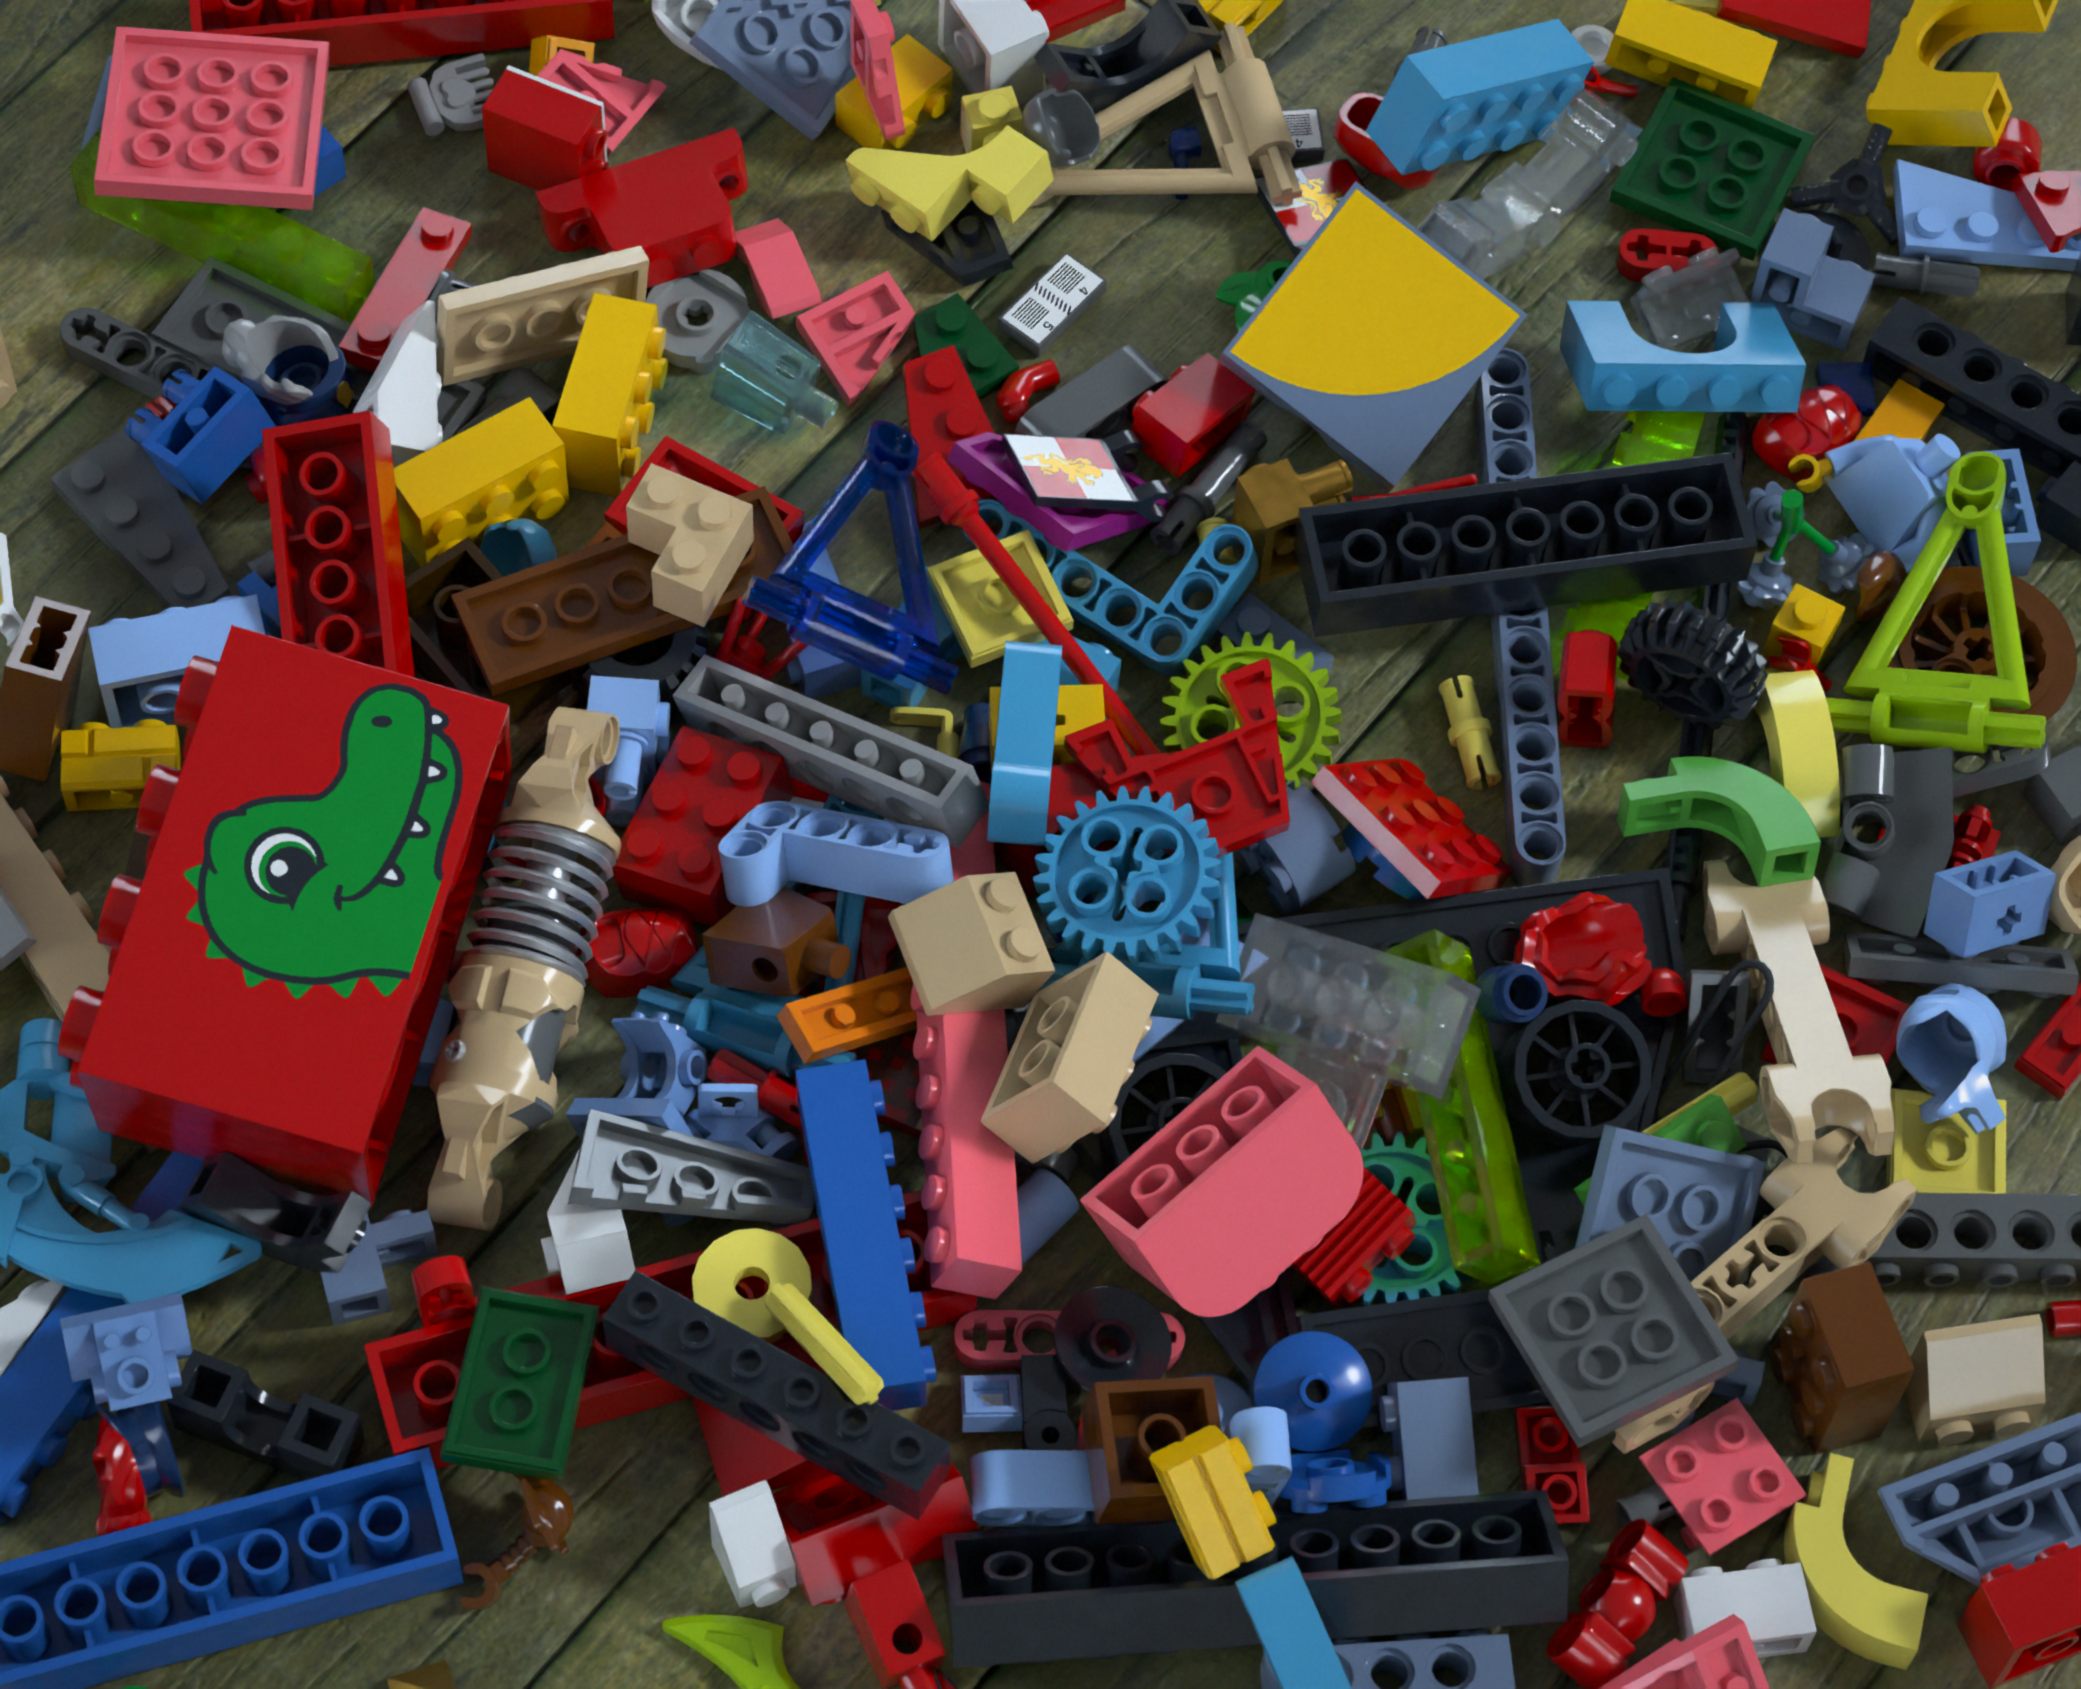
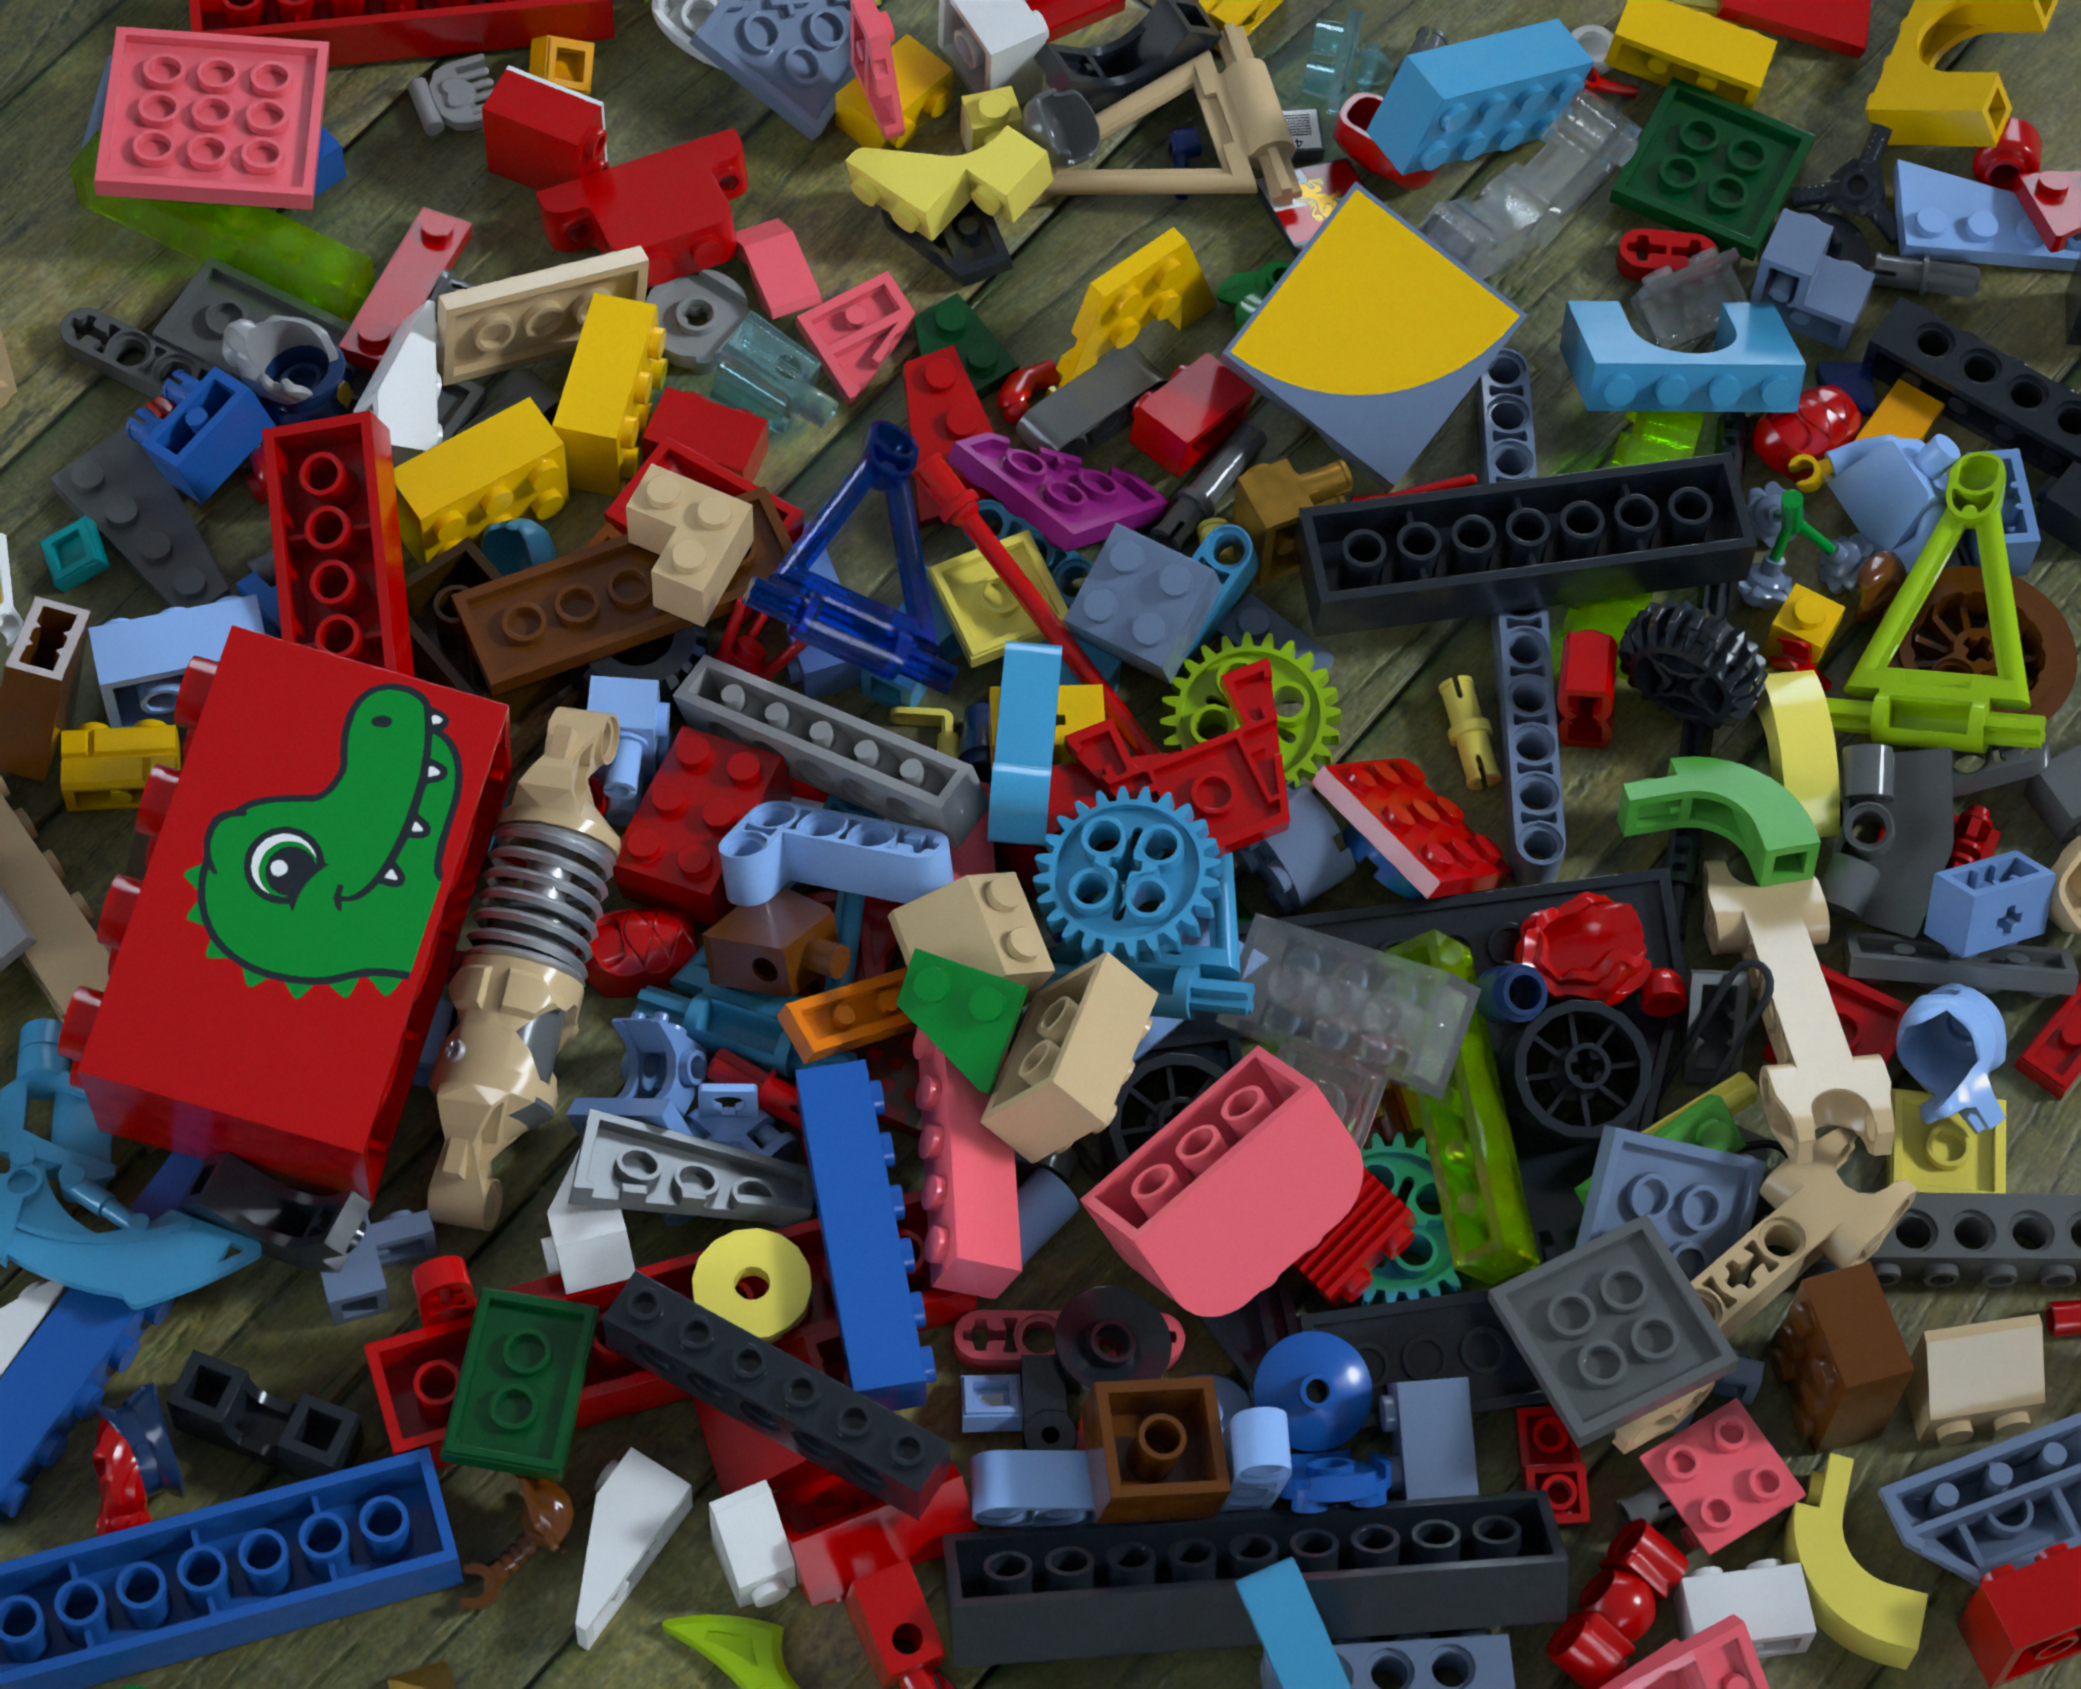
medium blue tile [60,1293,192,1411] -> none
coral wing [537,49,667,157] -> none
light yellow axle [764,1283,884,1405] -> none
tile [998,252,1107,358] -> none
flag [1001,430,1173,522] -> none
yellow brick [1149,1425,1276,1579] -> none
none -> teal tile [40,516,110,593]
none -> white slope [575,1447,693,1651]
none -> red brick [642,387,768,483]
none -> green wing [896,948,1029,1095]
none -> yellow wing [1045,227,1216,398]
none -> sand blue brick [1064,523,1223,684]
none -> clear light blue hips [1302,9,1391,115]

